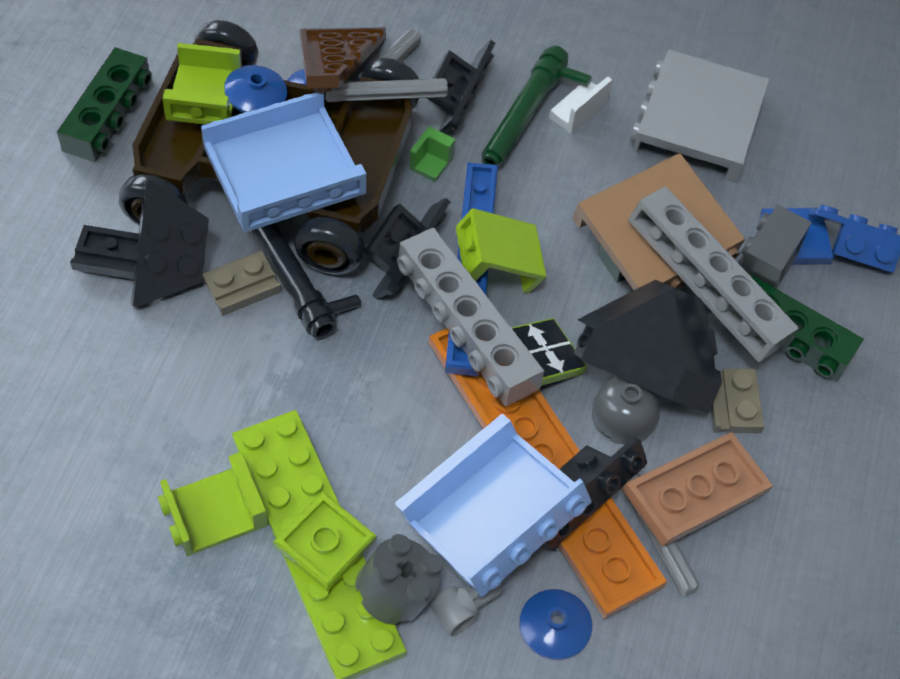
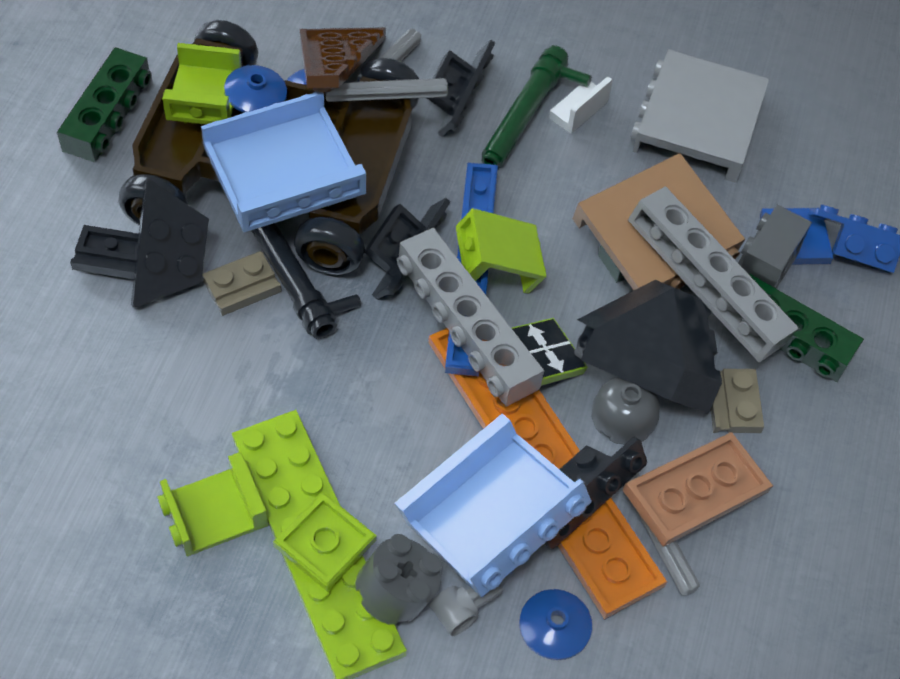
bright green panel [409,126,455,181] -> none

